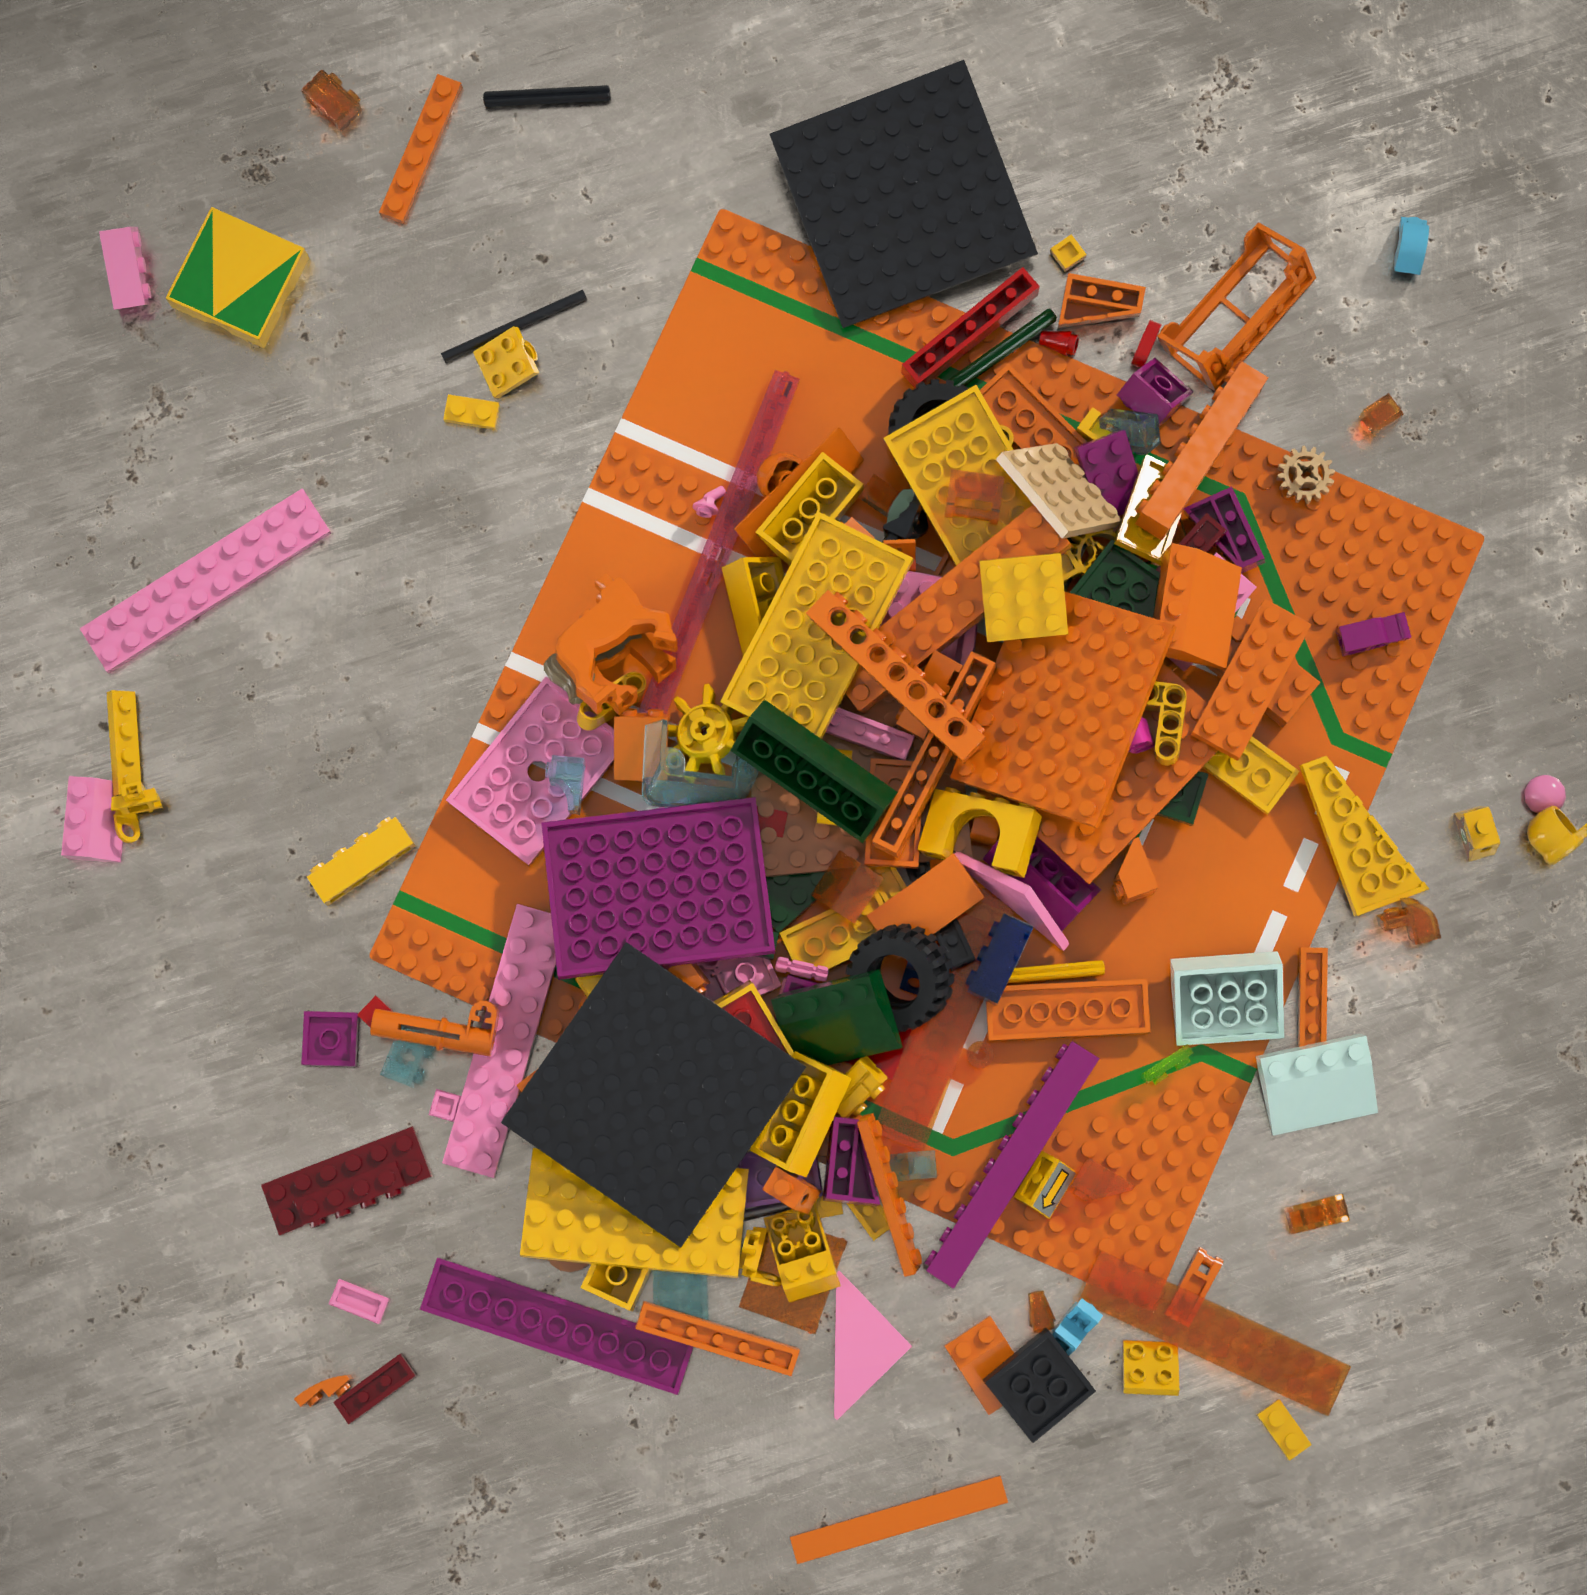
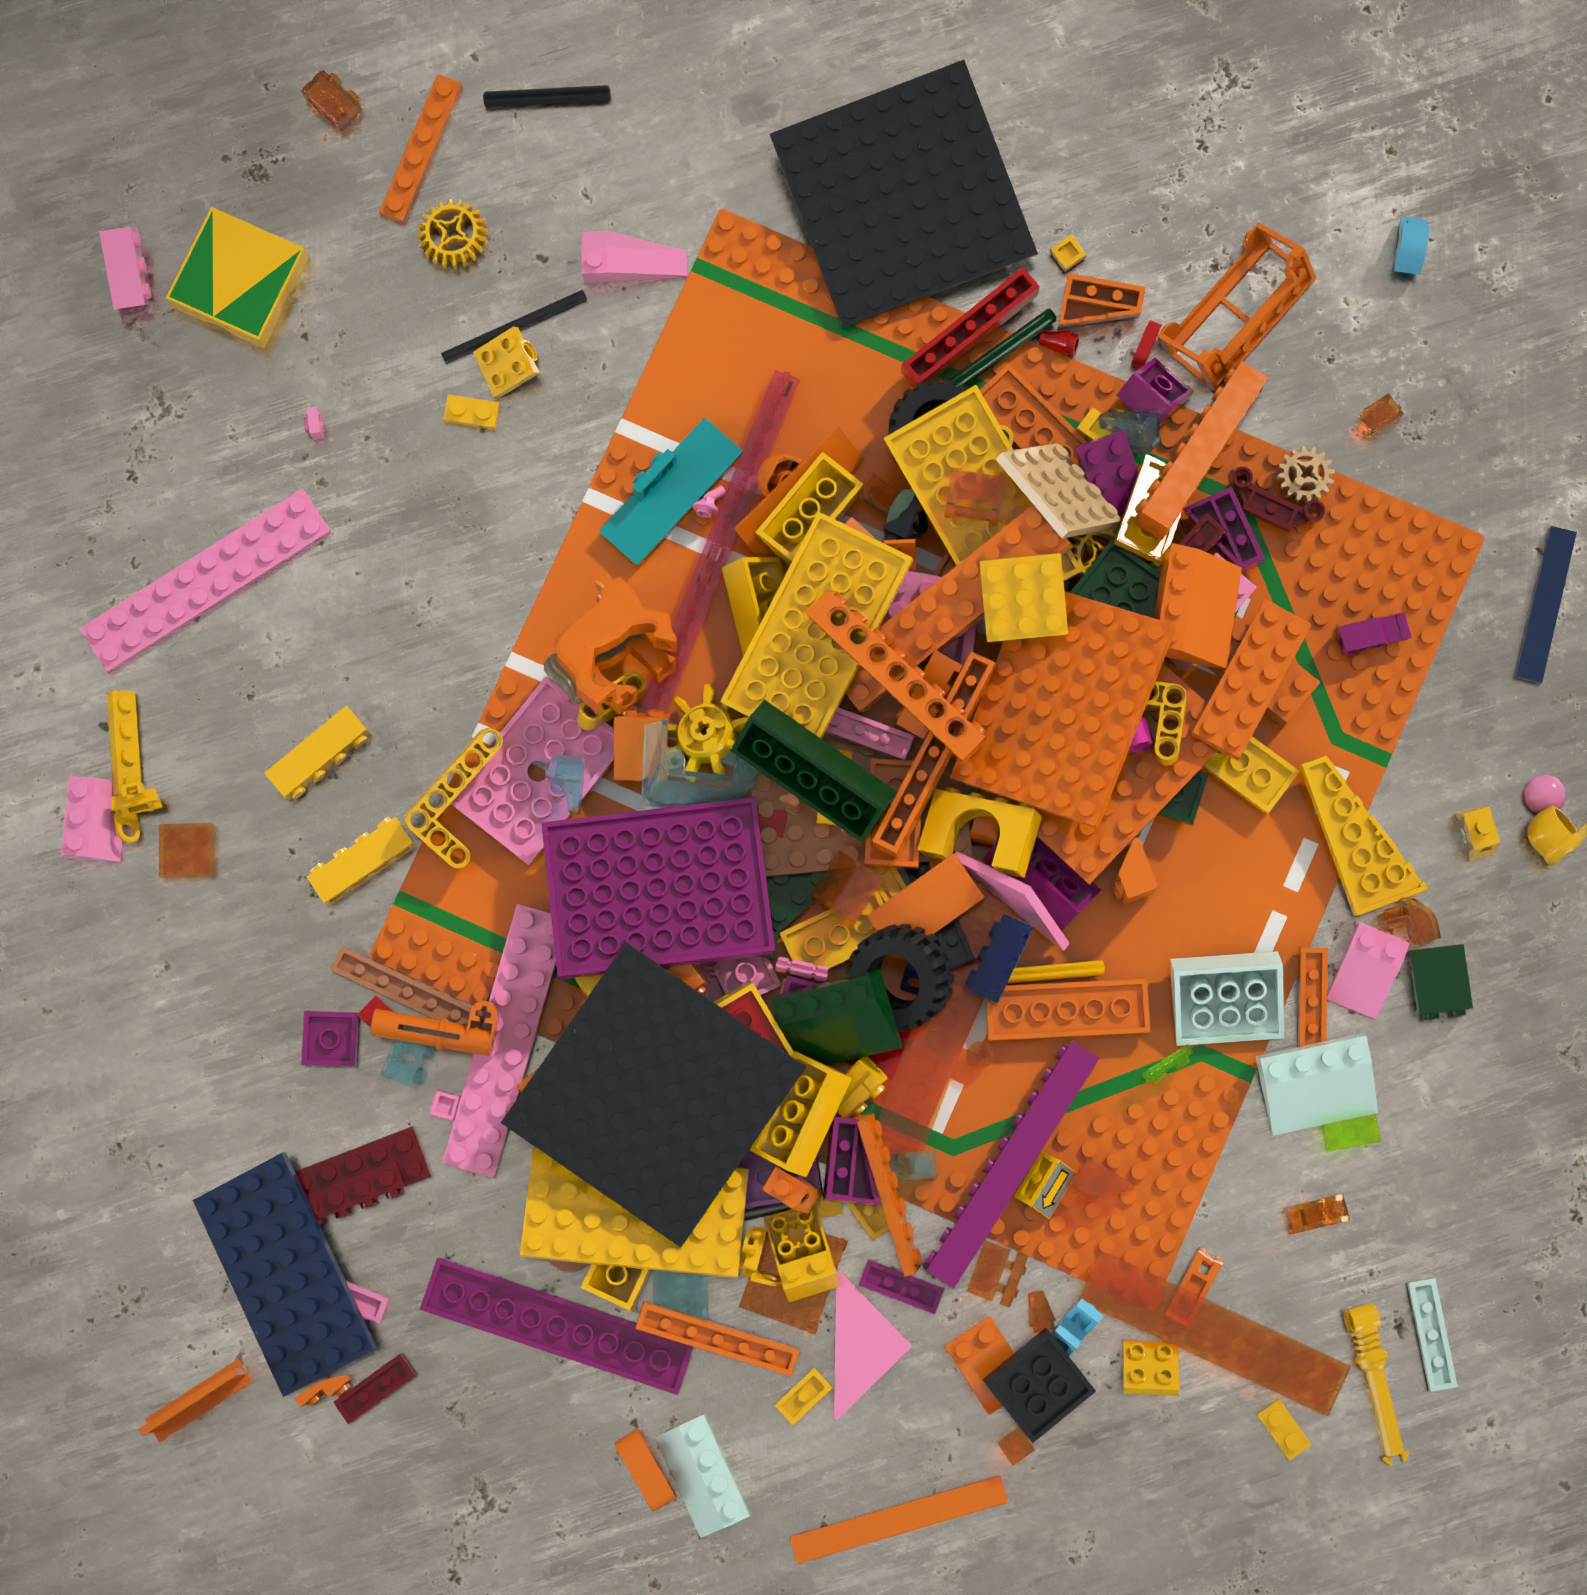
none -> orange fence [139,1359,253,1442]
none -> clear orange plate [159,823,214,878]
none -> dark blue plate [192,1152,377,1397]
none -> yellow brick [264,705,370,801]
none -> bright pink plate [303,407,324,440]
none -> nougat plate [330,946,485,1028]
none -> yellow beam [404,728,503,868]
none -> yellow gear [417,198,488,269]
none -> bright pink wedge [581,231,688,283]
none -> teal bracket [599,418,742,566]
none -> orange beam [614,1429,677,1512]
none -> light aqua slope [655,1414,750,1538]
none -> yellow plate [774,1368,833,1425]
none -> magenta plate [859,1259,945,1314]
none -> clear orange plate [966,1240,1028,1308]
none -> clear orange brick [996,1426,1035,1466]
none -> dark red plate [1231,467,1325,533]
none -> clear neon green plate [1321,1115,1381,1152]
none -> bright pink slope [1327,922,1410,1020]
none -> yellow piece [1344,1303,1409,1466]
none -> dark green panel [1406,944,1473,1021]
none -> light aqua plate [1407,1278,1458,1392]
none -> dark blue tile [1515,526,1577,684]

